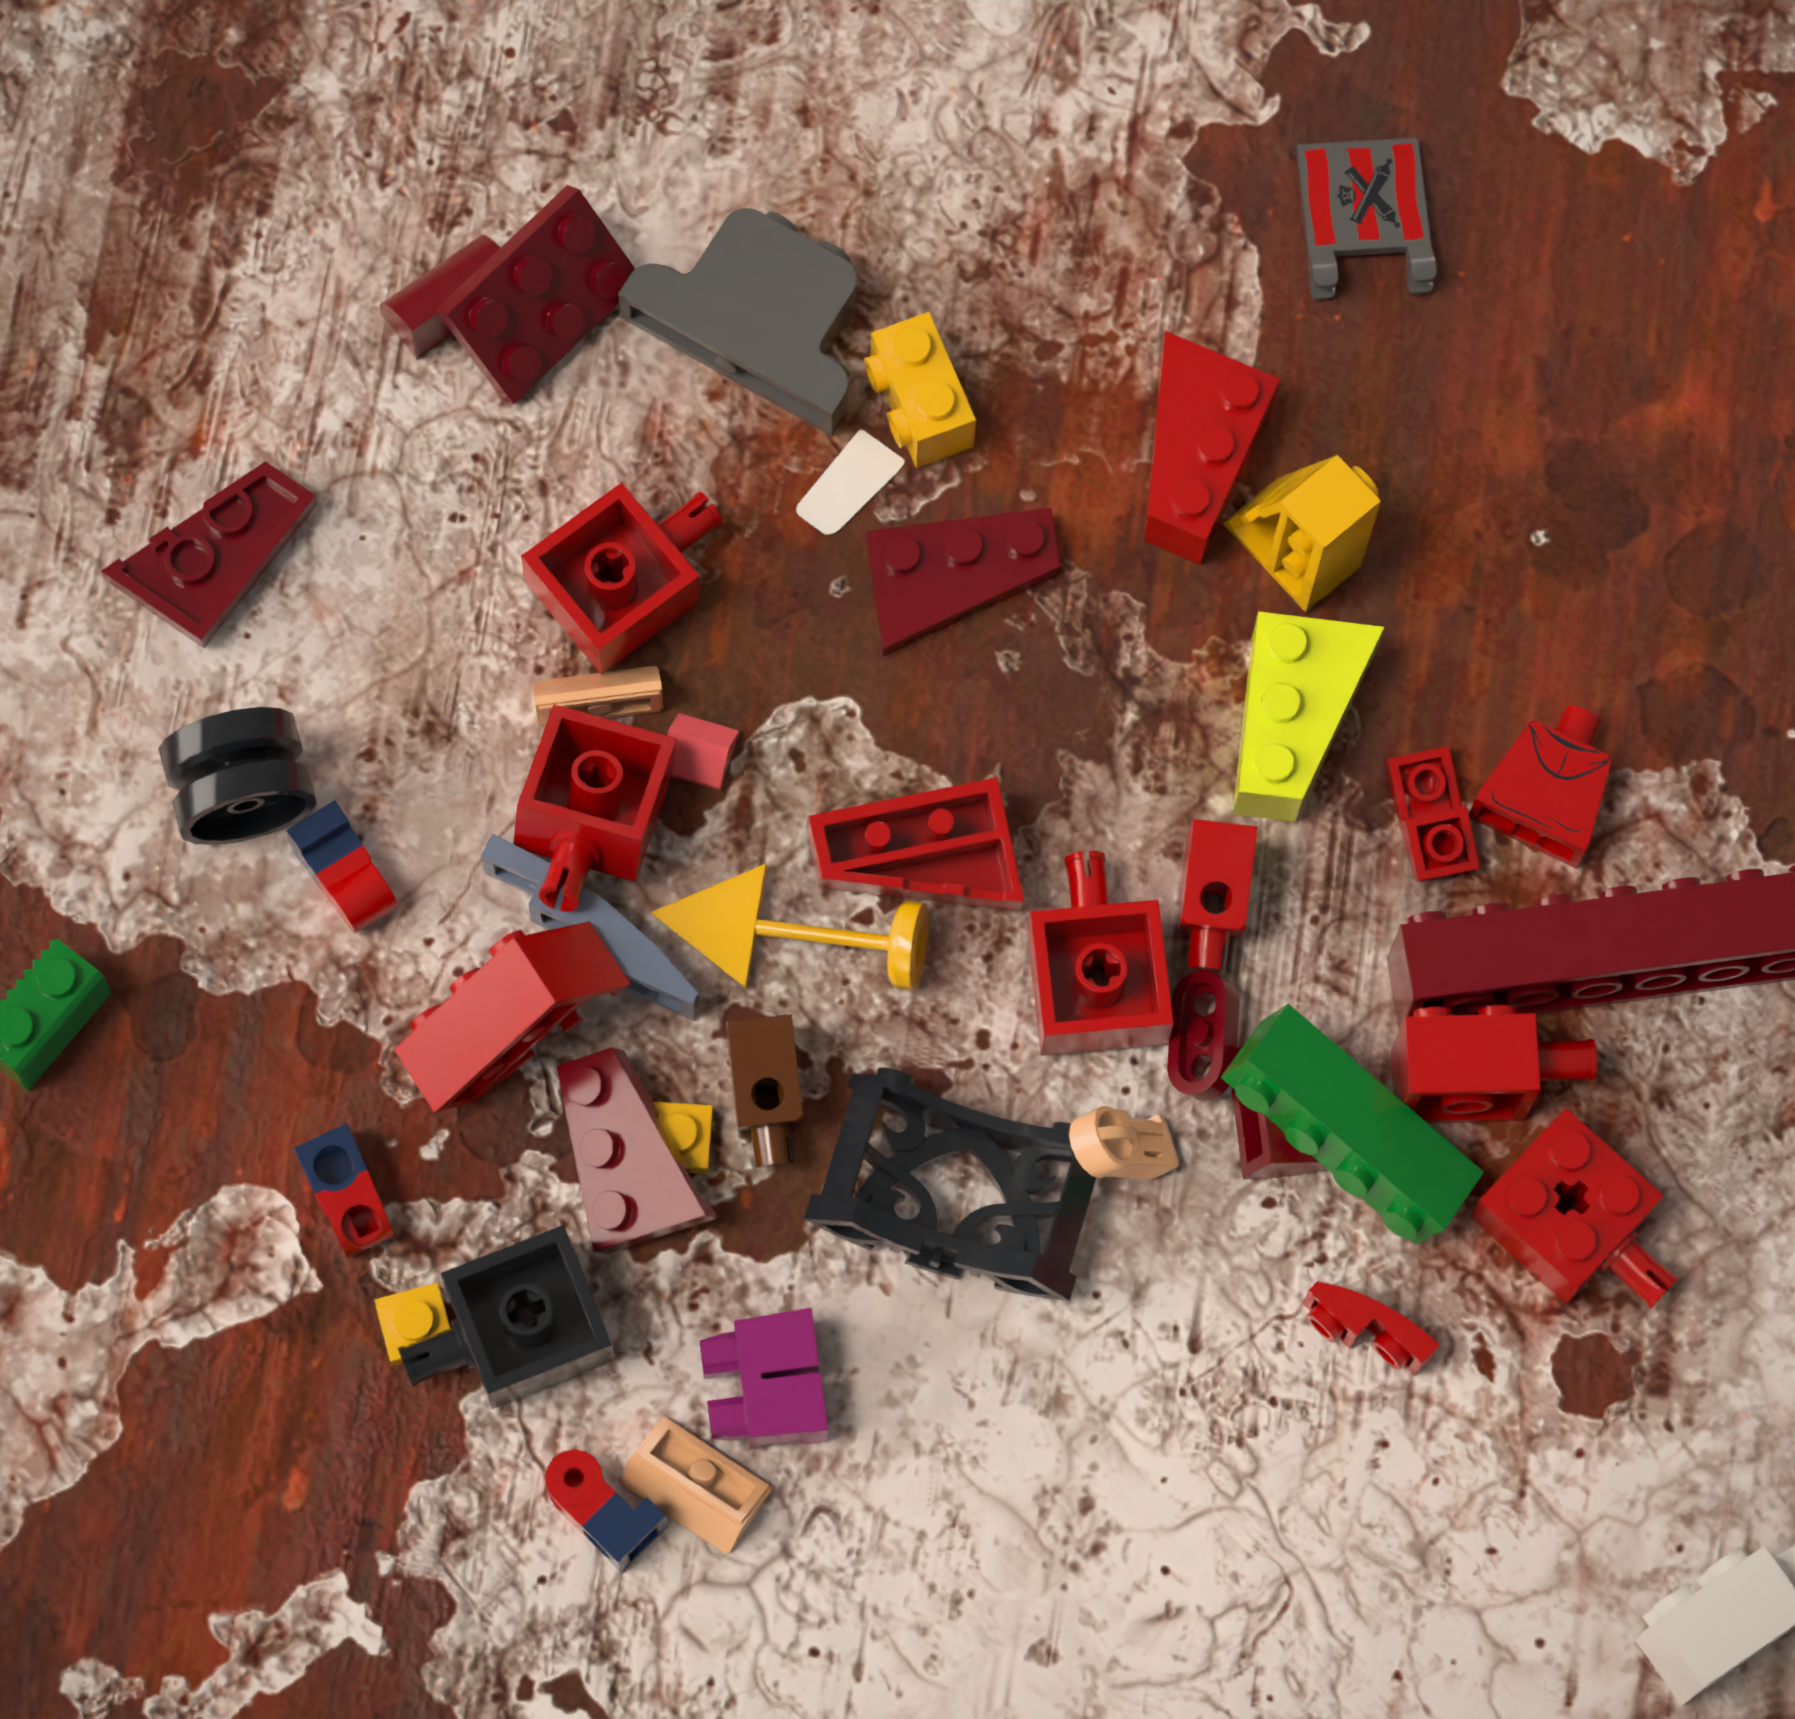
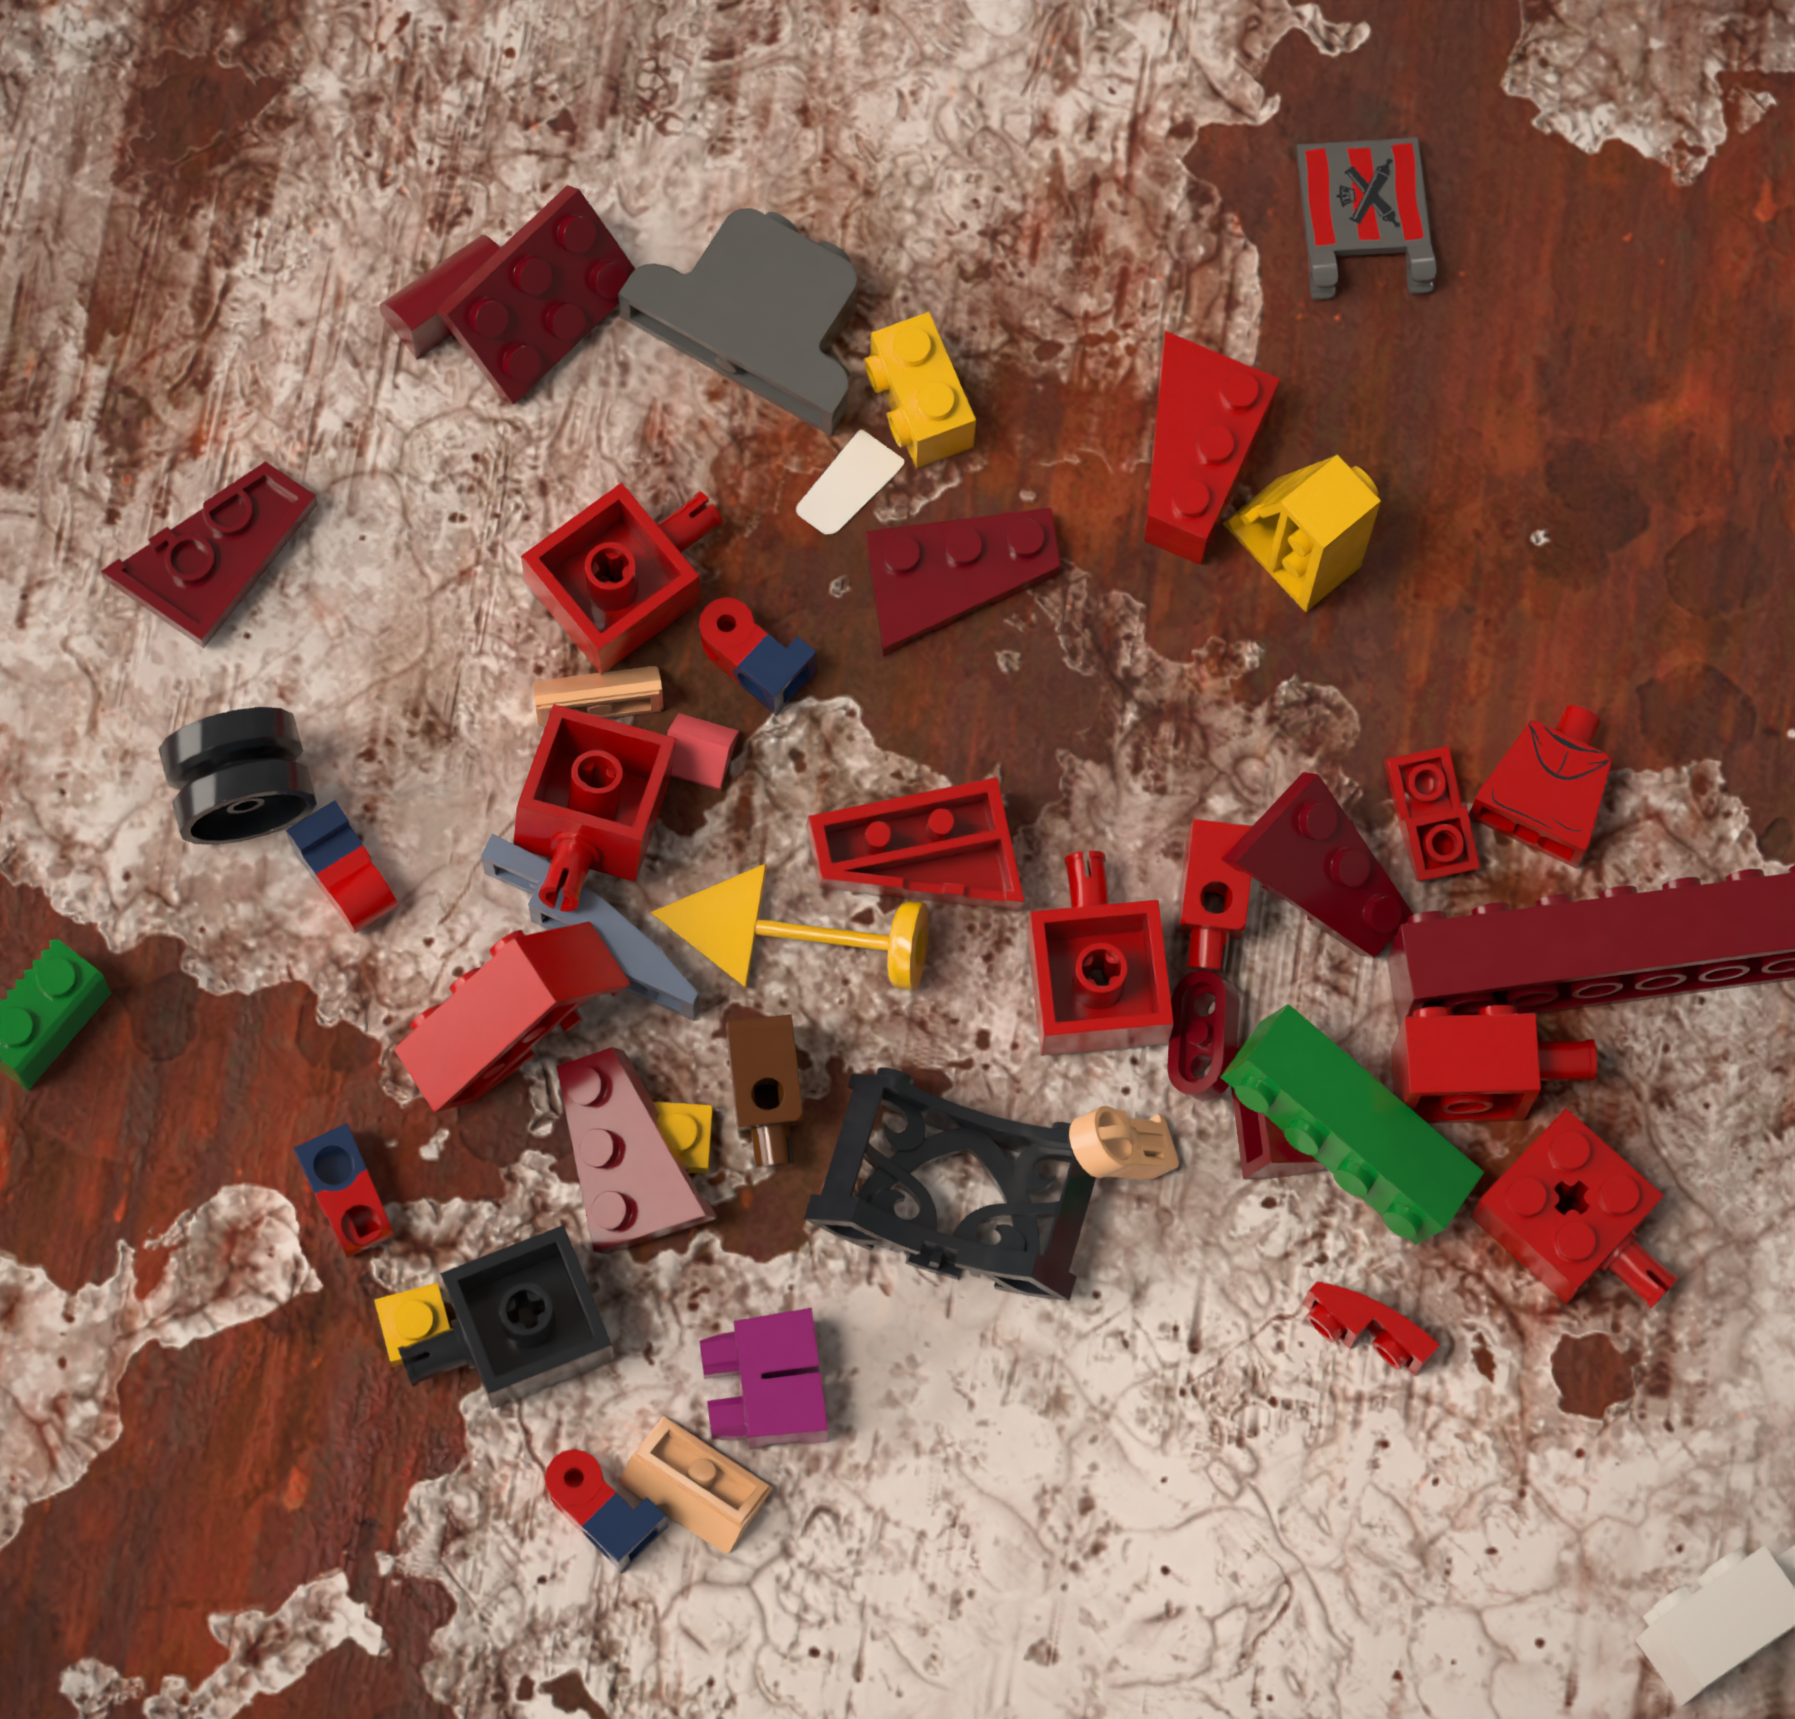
neon yellow wedge [1233,611,1384,822] -> none
none -> leg [699,597,818,716]
none -> dark red wing [1221,772,1414,958]

